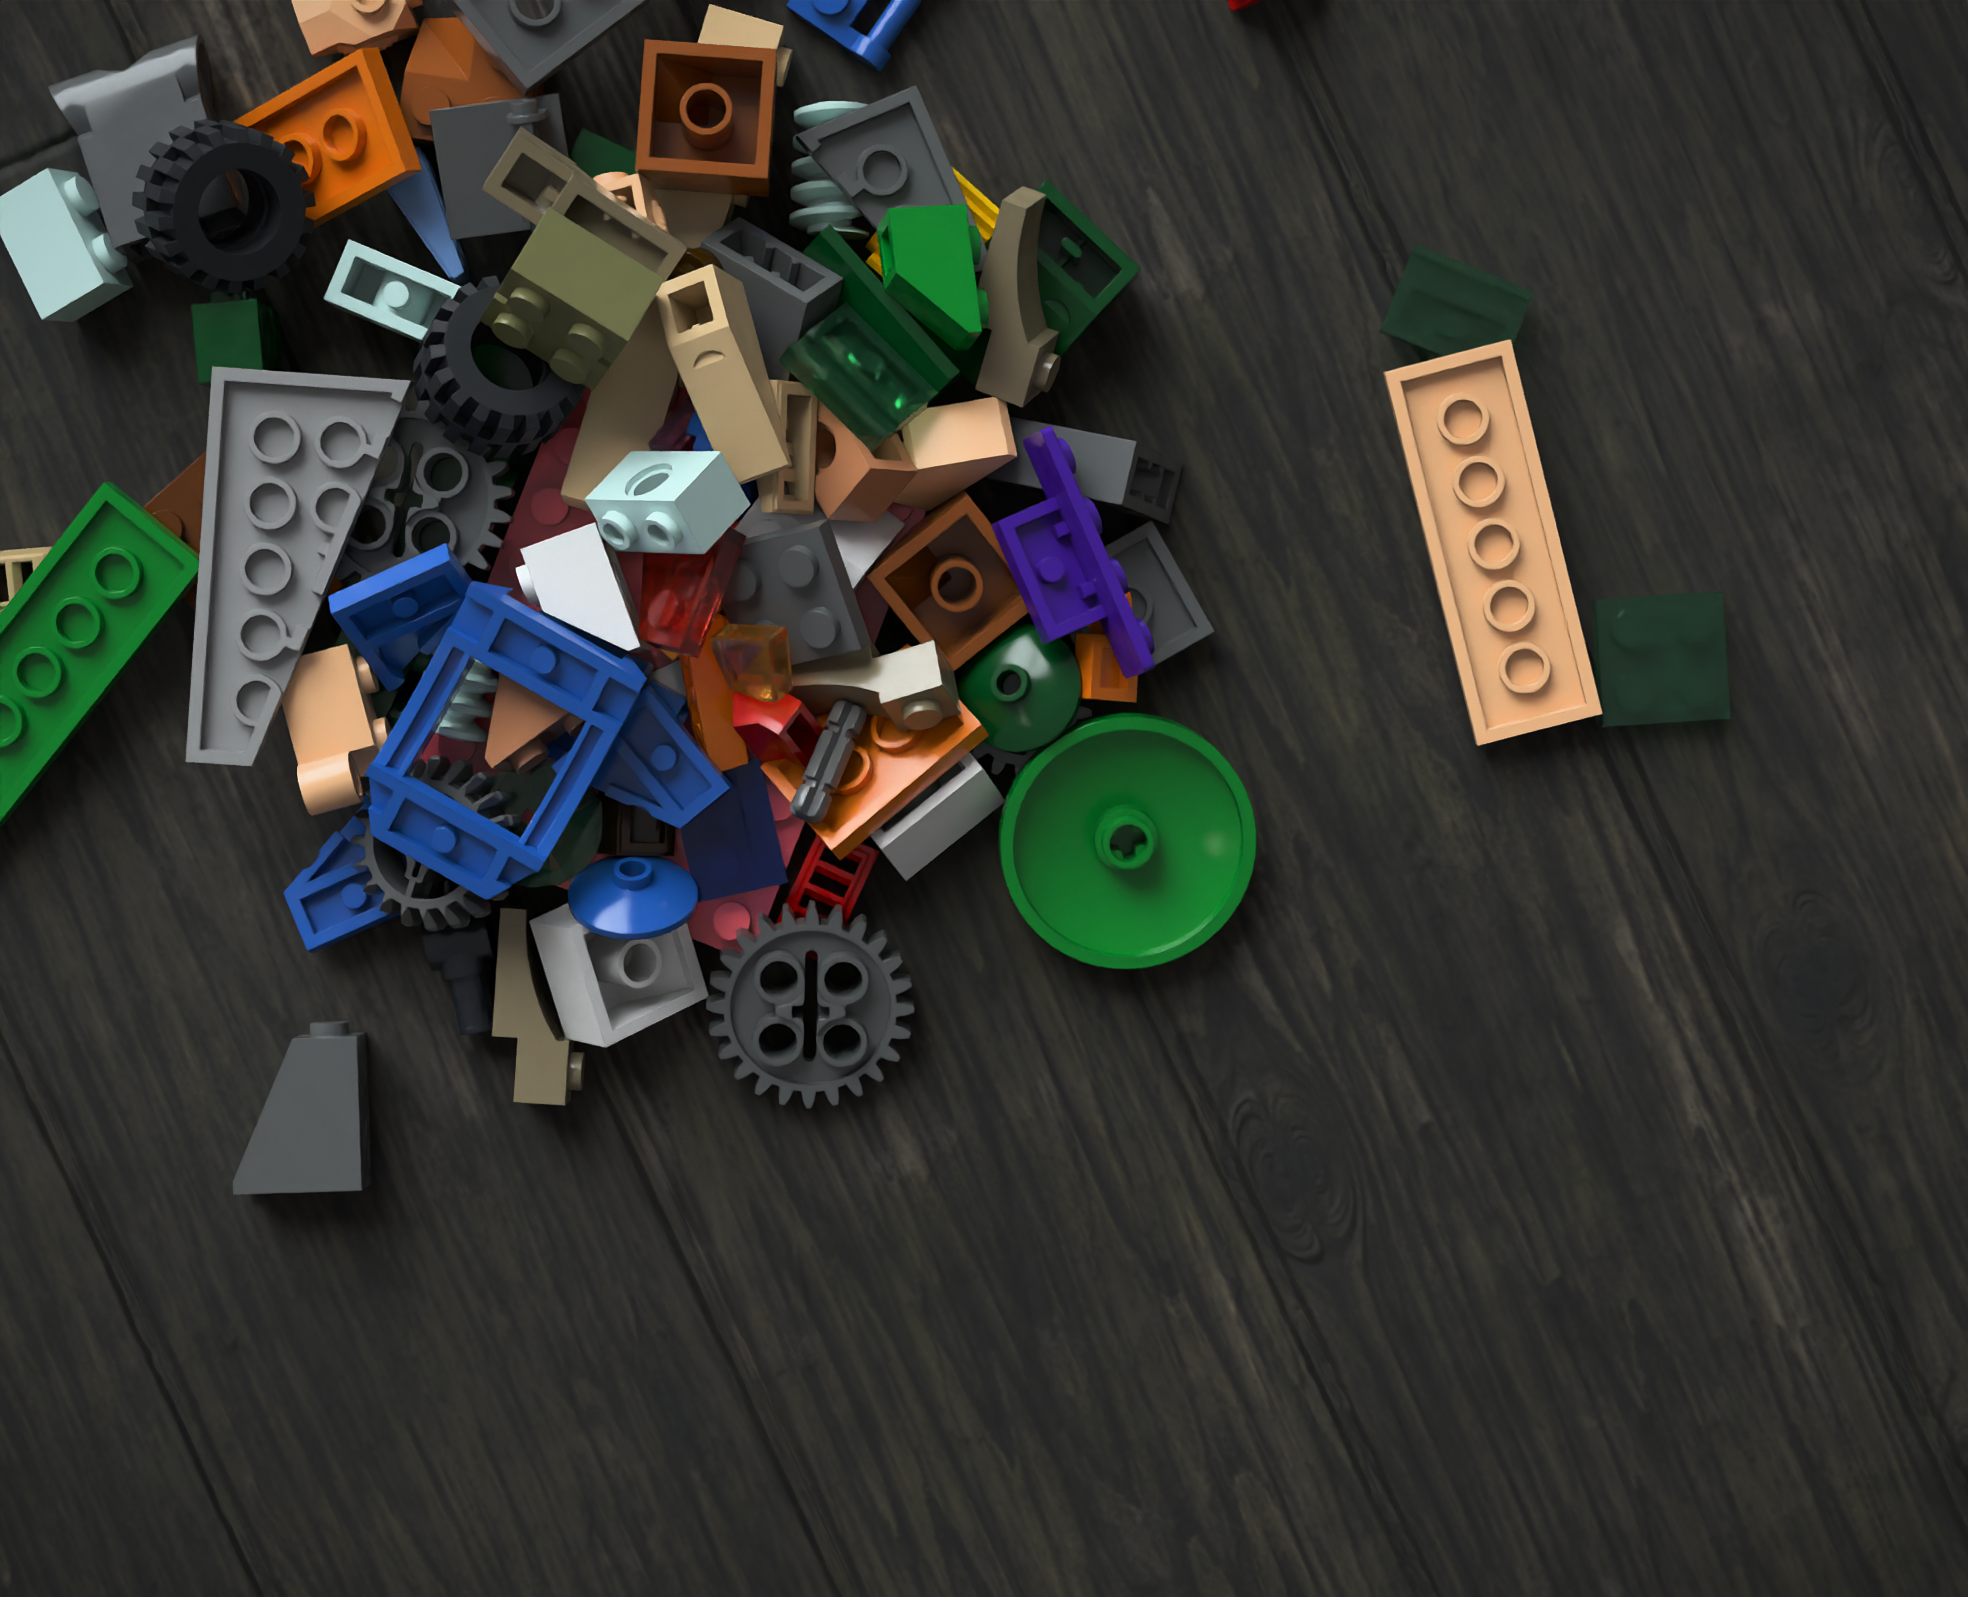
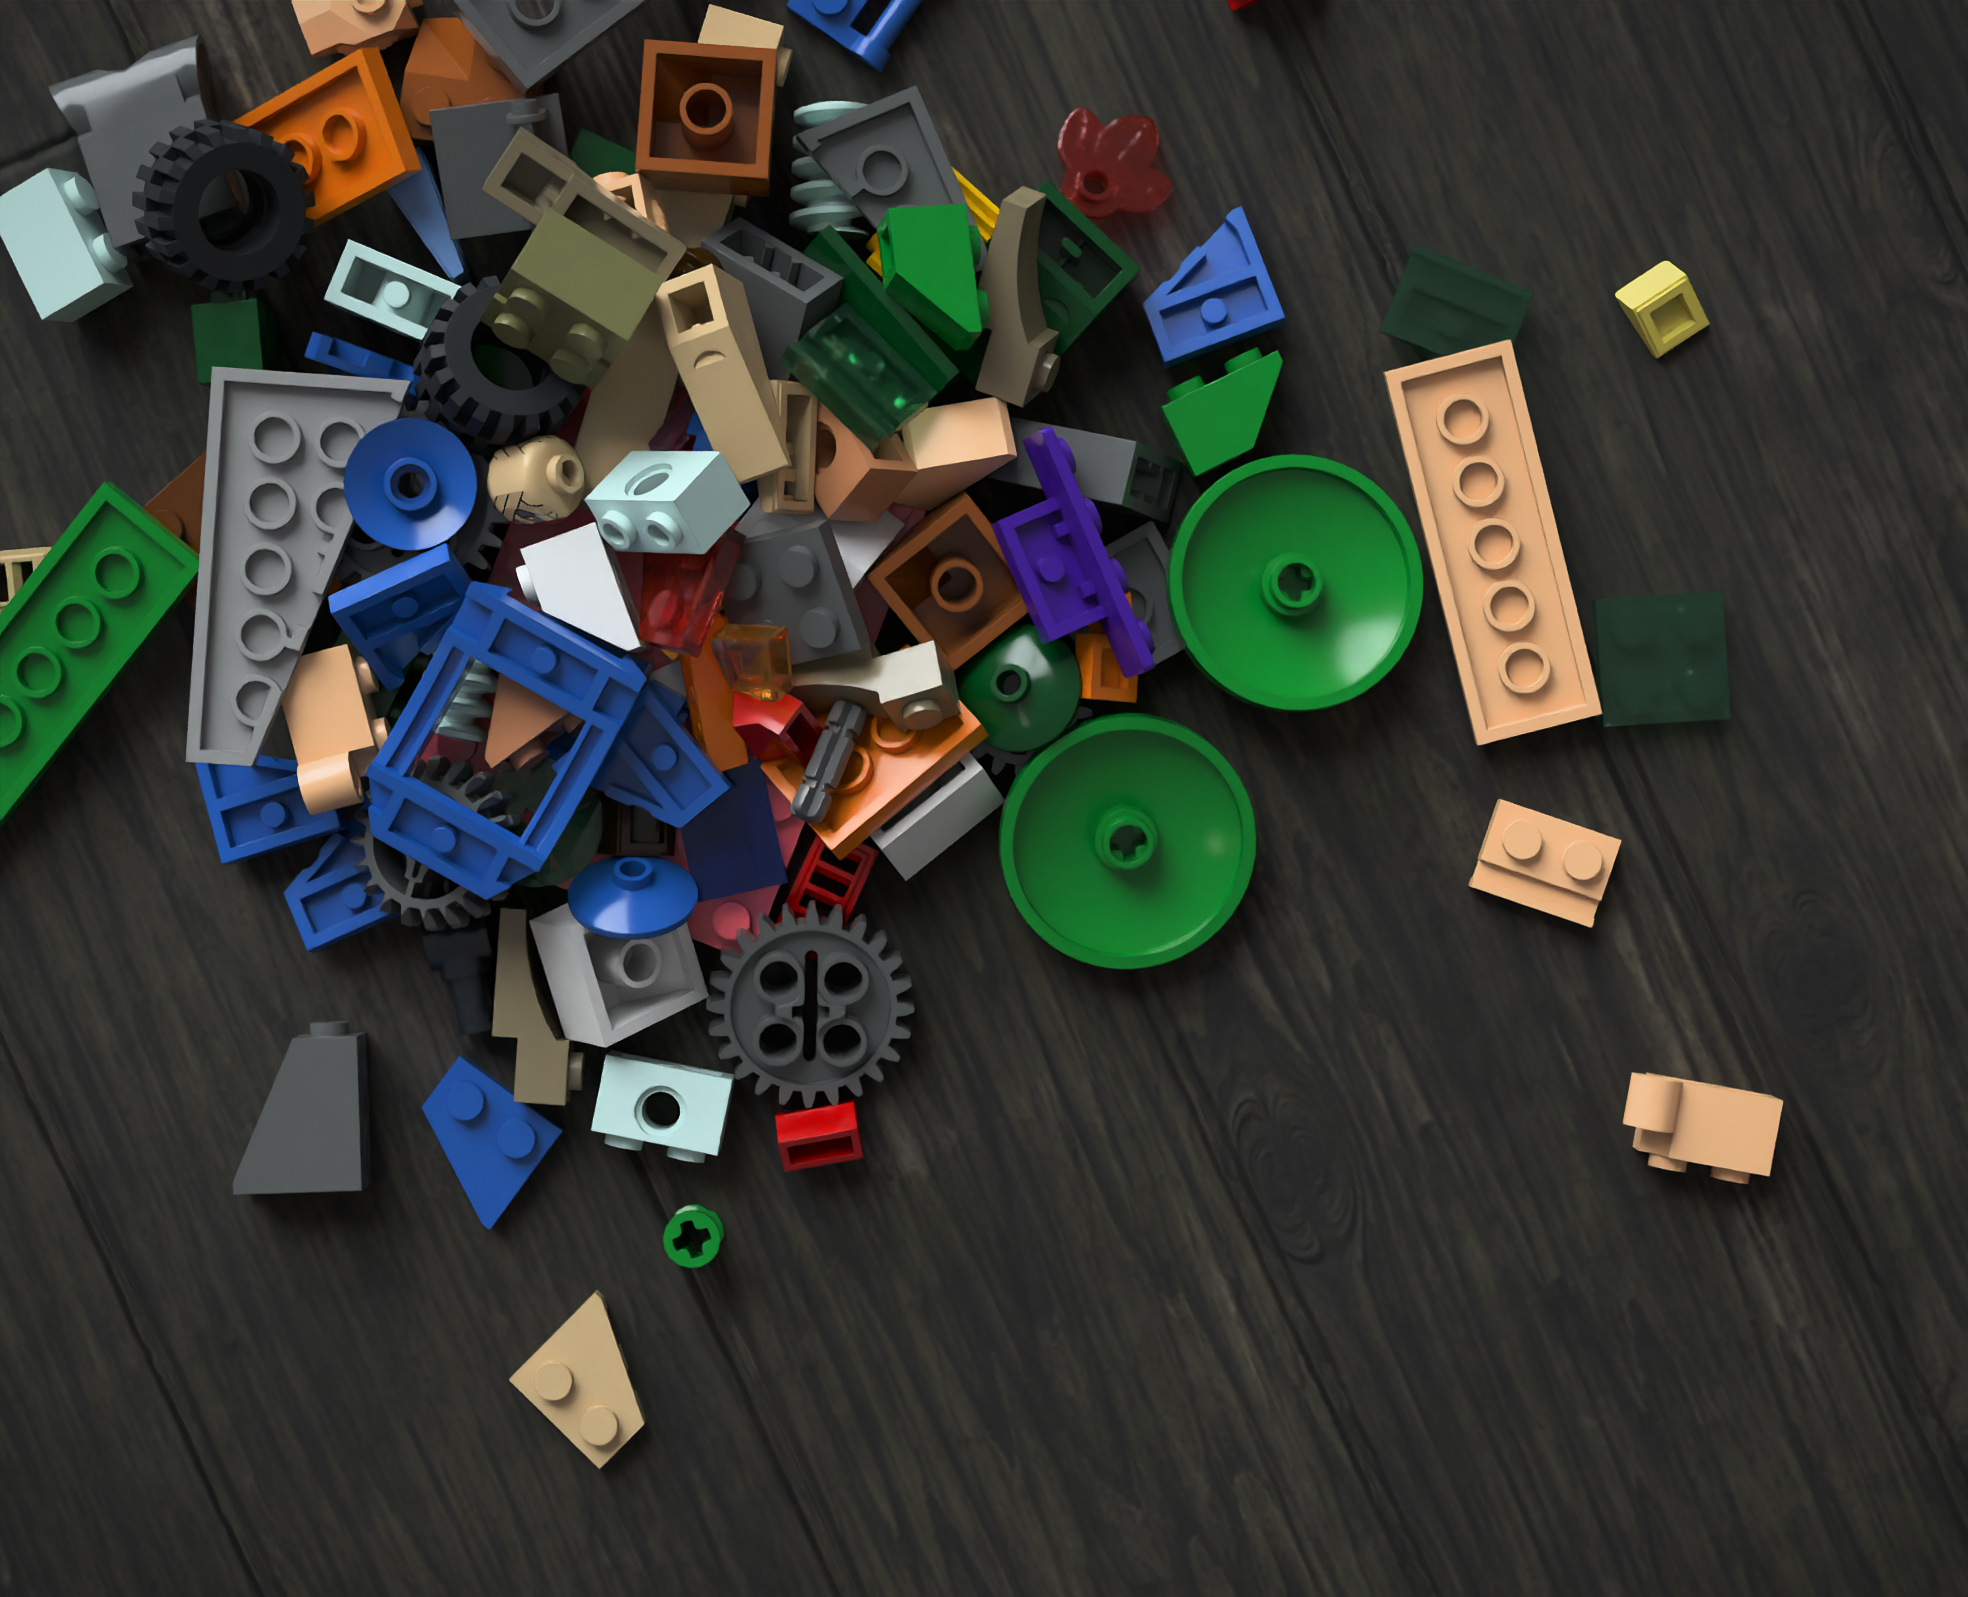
none -> blue wing [194,754,348,866]
none -> blue wing [304,332,420,409]
none -> blue dish [343,418,477,551]
none -> blue wing [421,1054,564,1230]
none -> tan head [487,435,585,525]
none -> tan wing [509,1290,646,1469]
none -> light aqua brick [591,1050,735,1163]
none -> green bush [663,1203,725,1268]
none -> red piece [775,1099,864,1172]
none -> clear red plate [1056,106,1173,221]
none -> blue wing [1143,206,1285,368]
none -> green slope [1159,347,1283,480]
none -> green dish [1166,454,1423,713]
none -> light nougat plate [1468,799,1622,928]
none -> light yellow slope [1615,261,1710,359]
none -> light nougat hinge [1623,1072,1783,1184]

